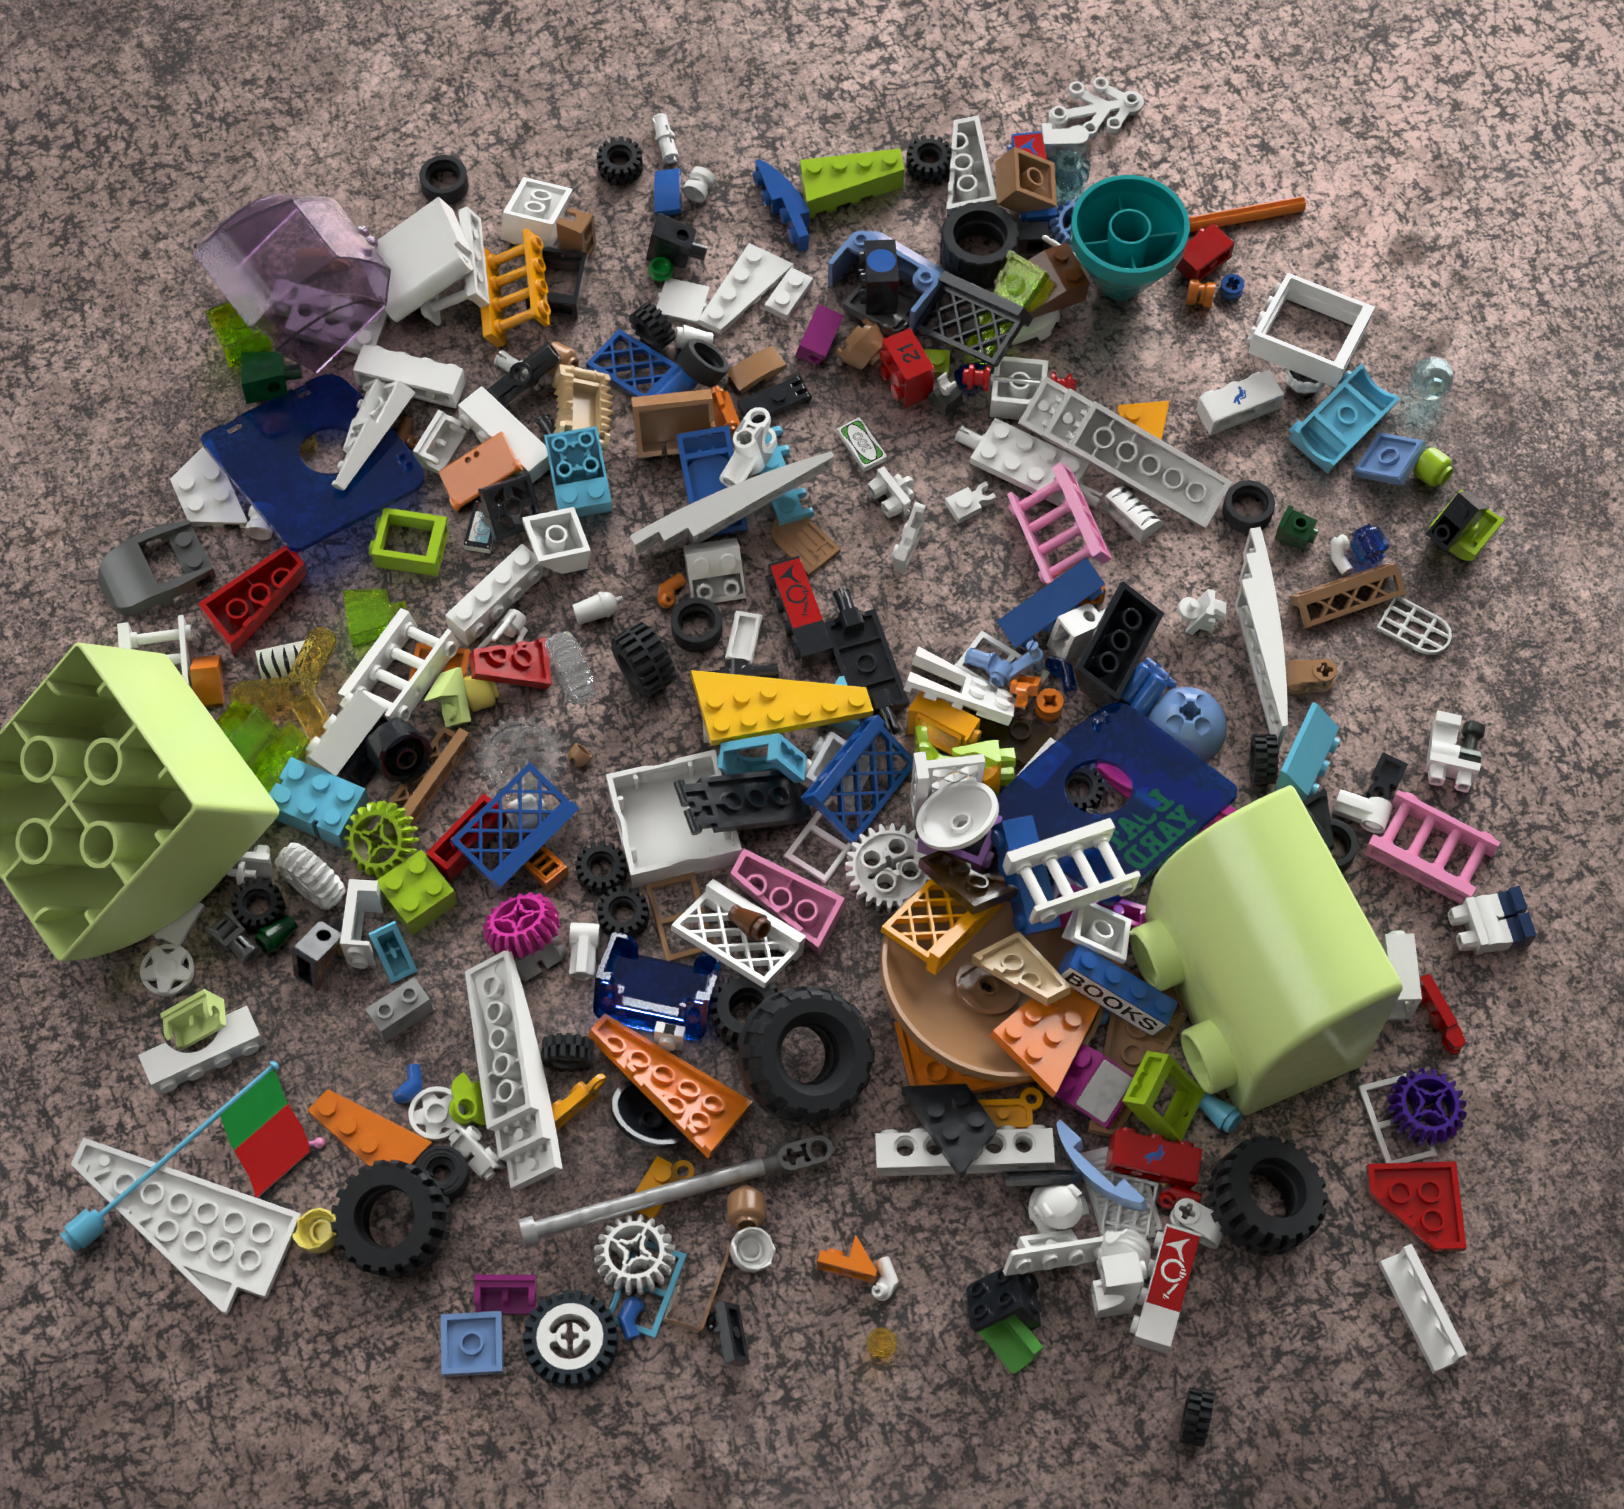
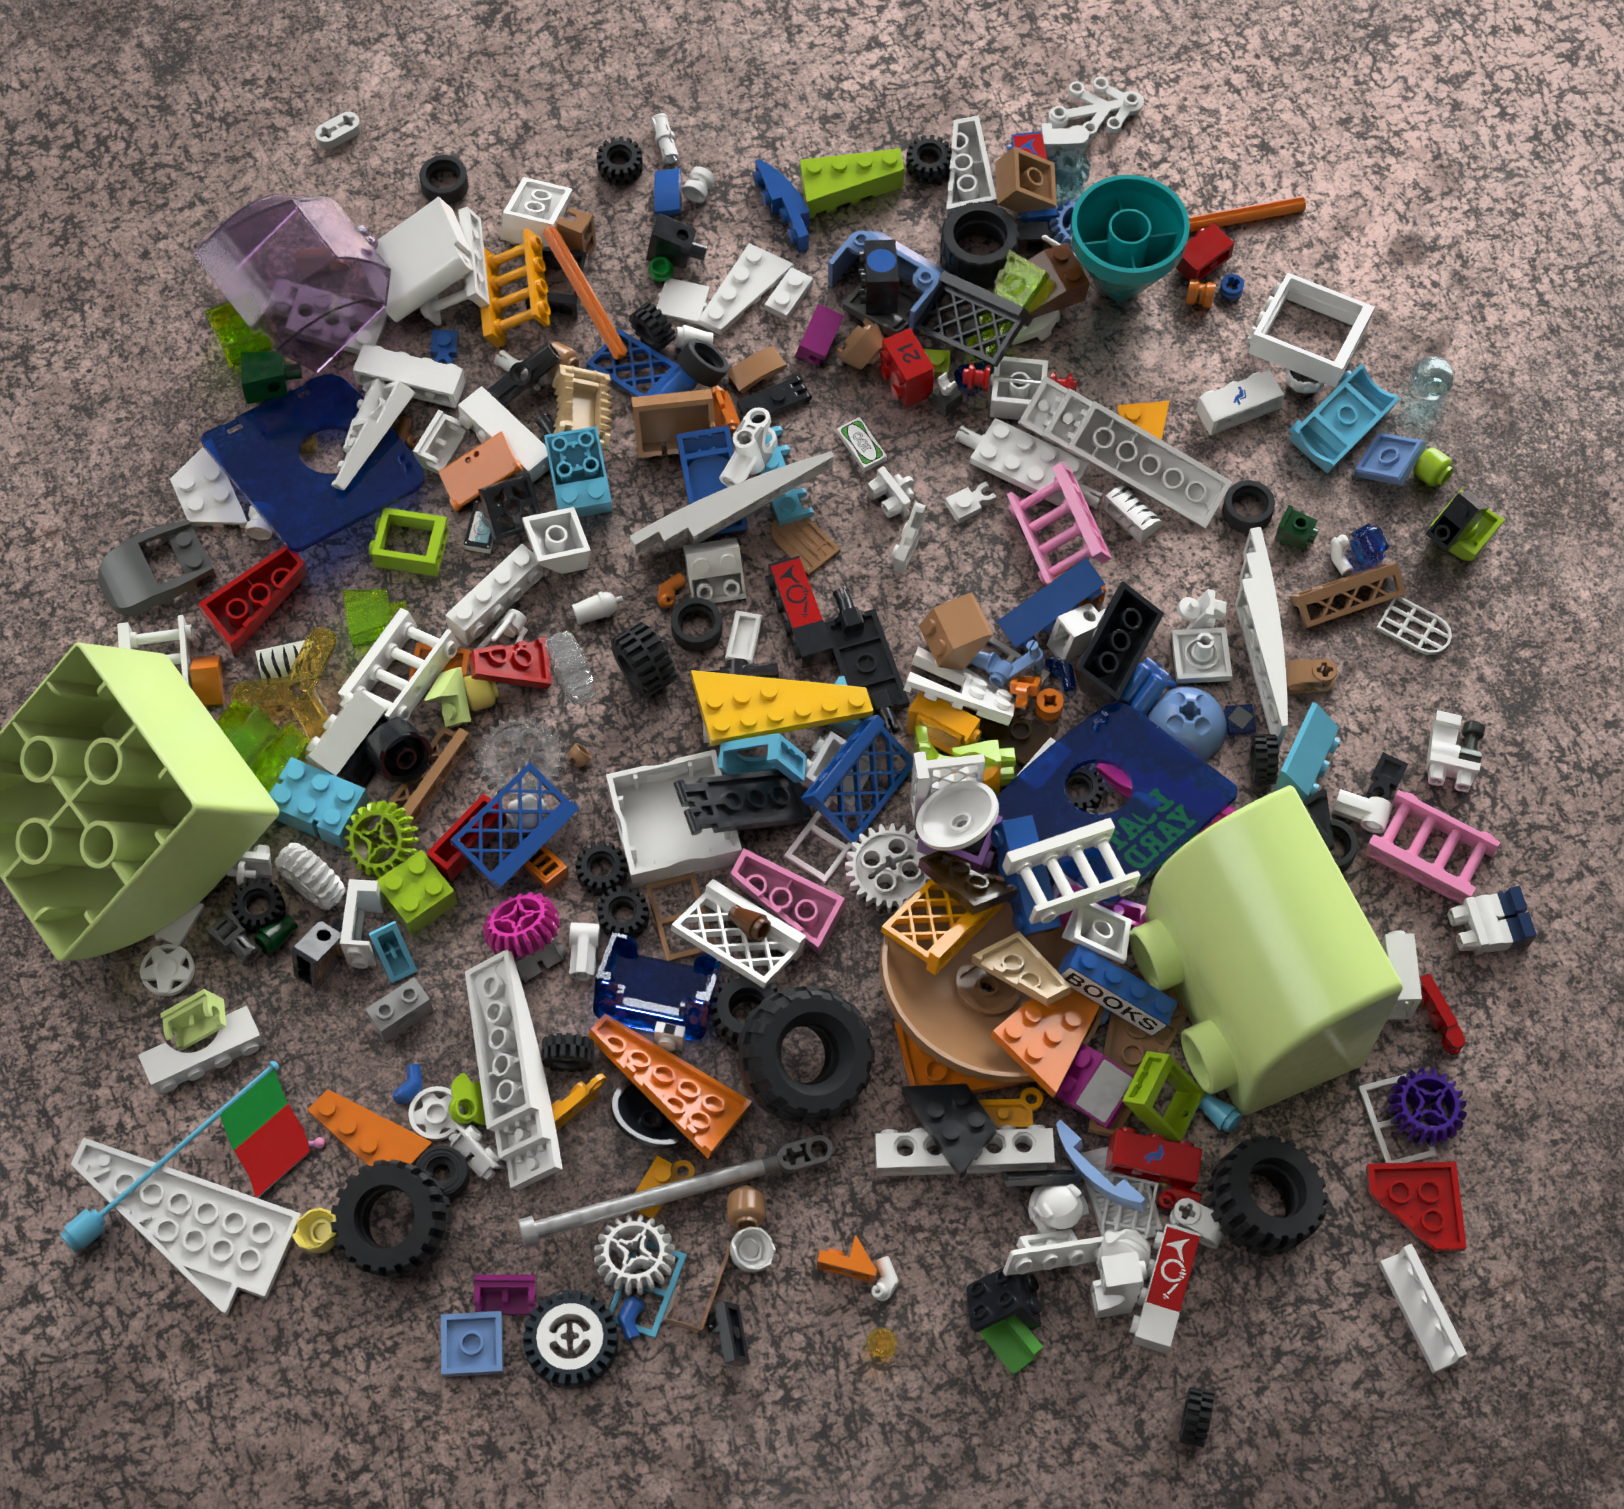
none -> white beam [315,112,361,149]
none -> blue plate [430,330,459,364]
none -> orange axle [543,225,628,360]
none -> medium nougat slope [918,593,994,671]
none -> white plate [1171,627,1232,684]
none -> clear blue tile [1224,704,1257,735]

